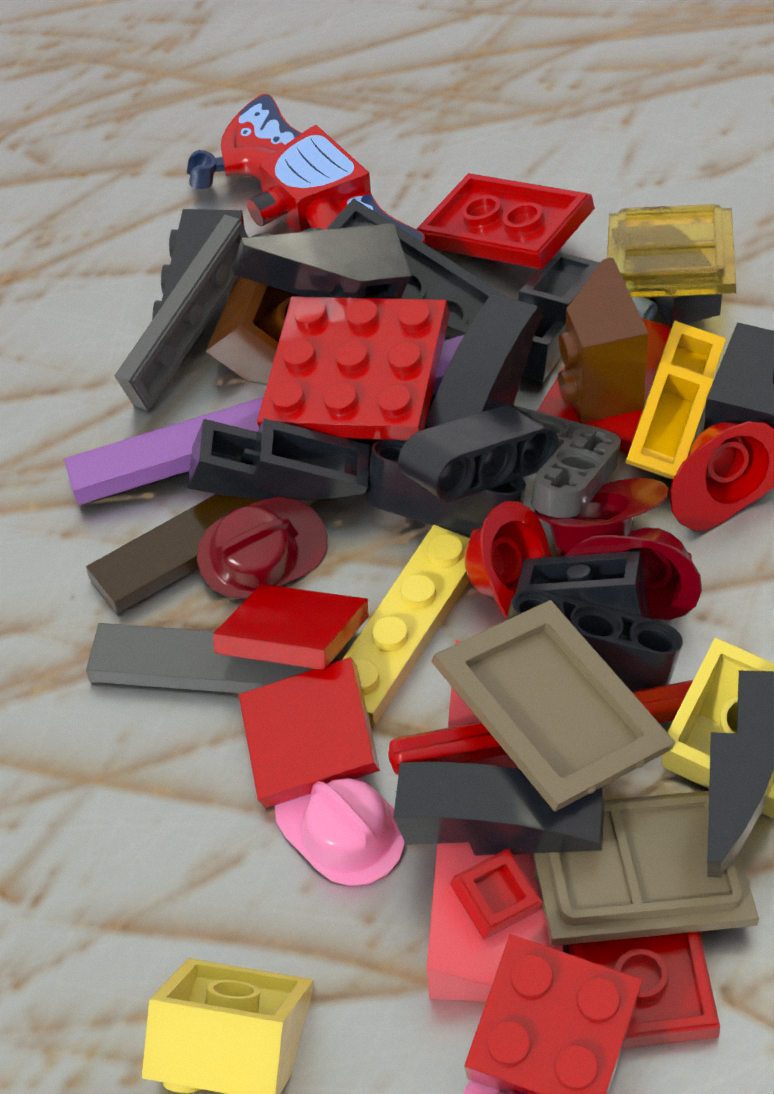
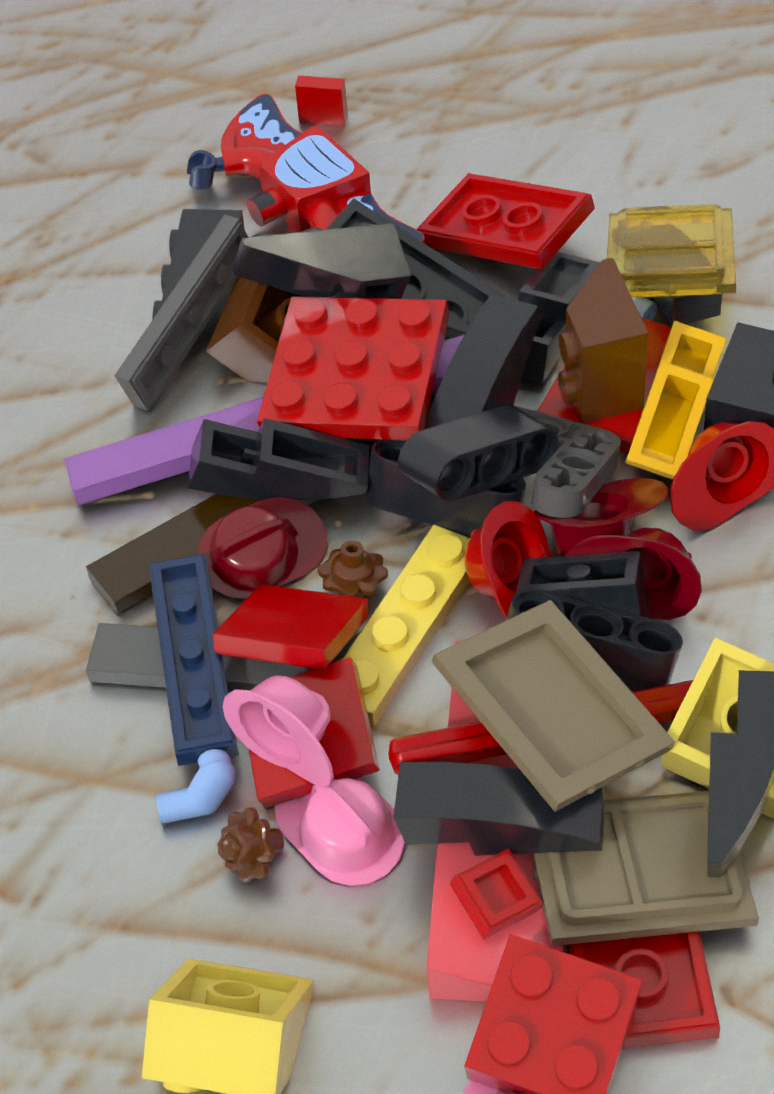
none -> dark blue tile [149,554,239,766]
none -> light blue arm [155,749,236,824]
none -> reddish brown plant [217,807,284,883]
none -> bright pink piece [222,675,334,786]
none -> red tile [295,75,348,127]
none -> reddish brown plant [318,541,388,598]

